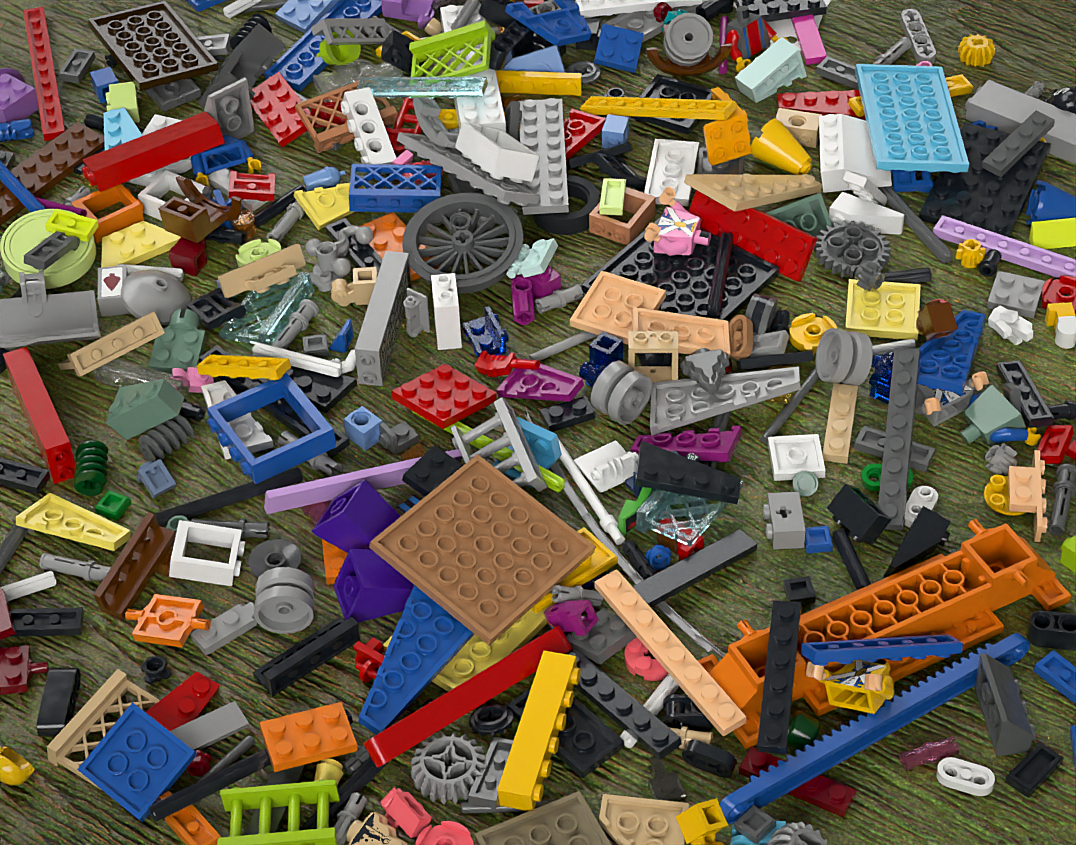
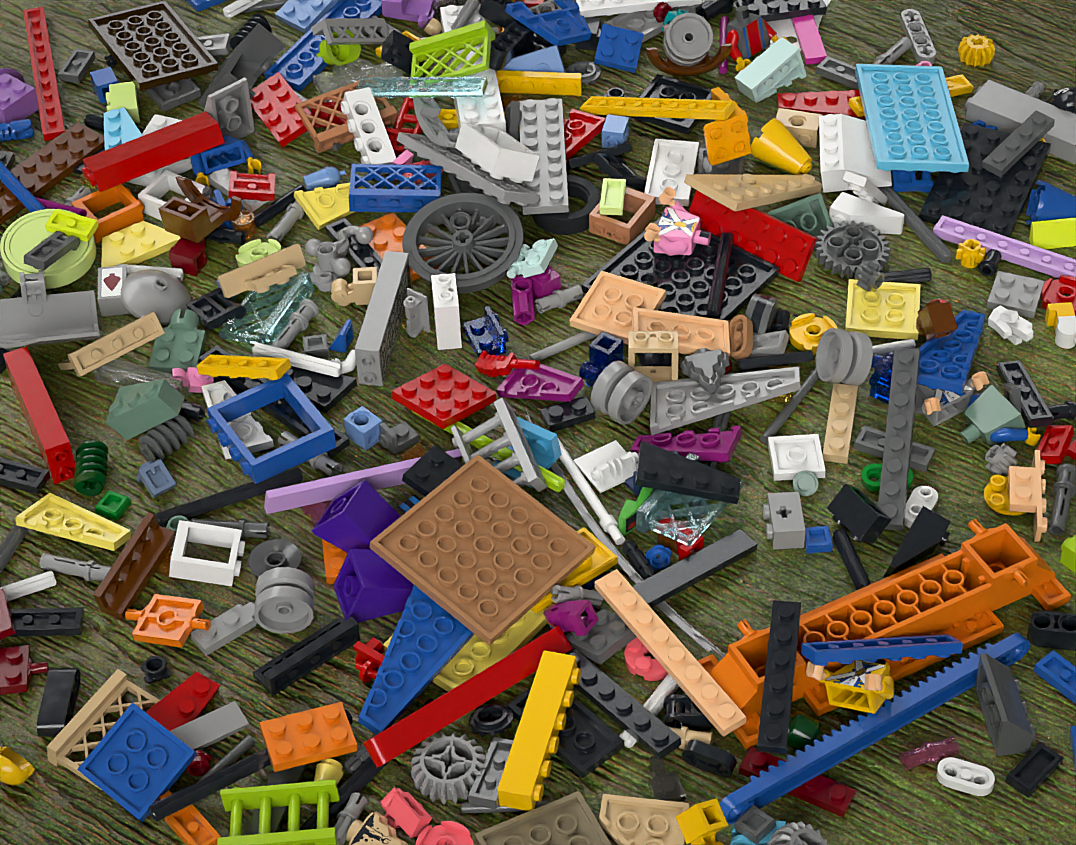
black plate [783,576,816,605] -> none

